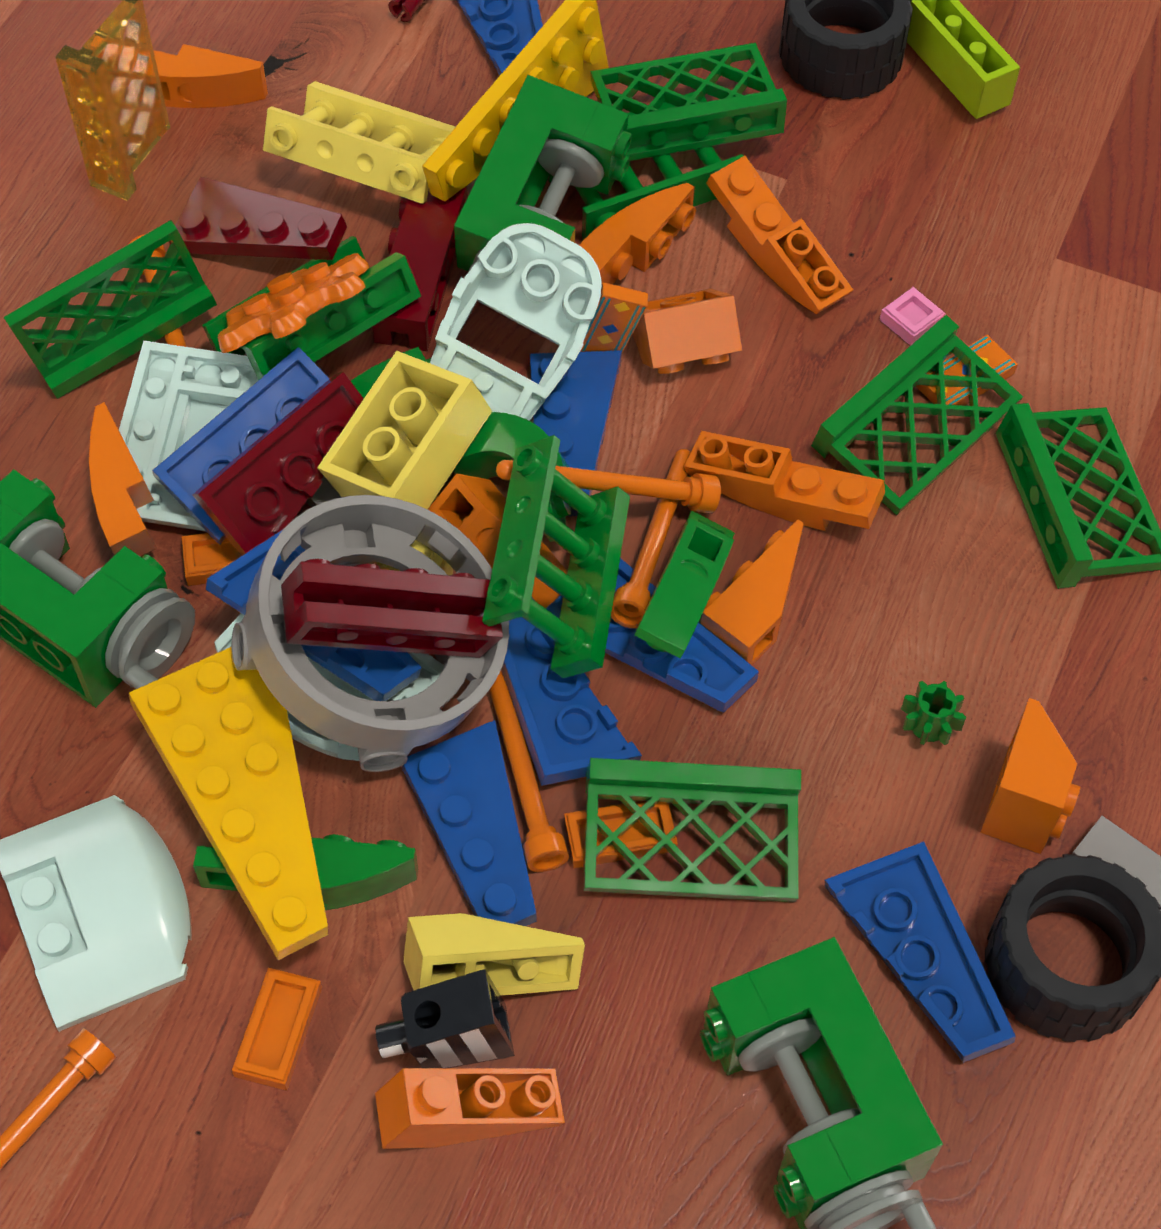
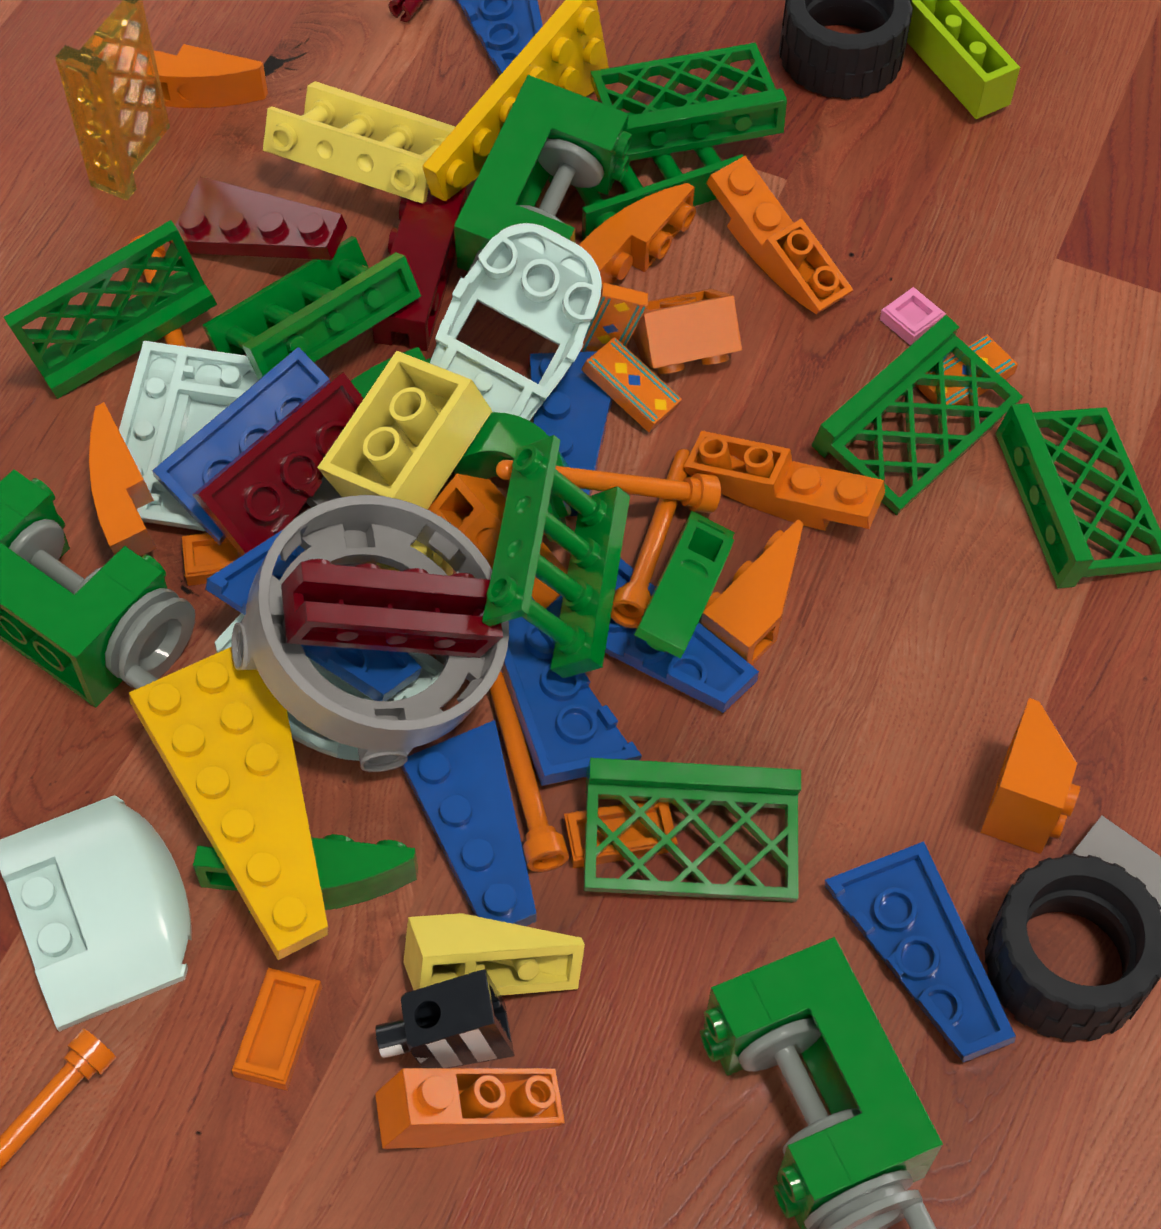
orange plate [218,253,370,353] -> none
green gear [901,681,966,745] -> none
none -> orange tile [581,337,682,432]

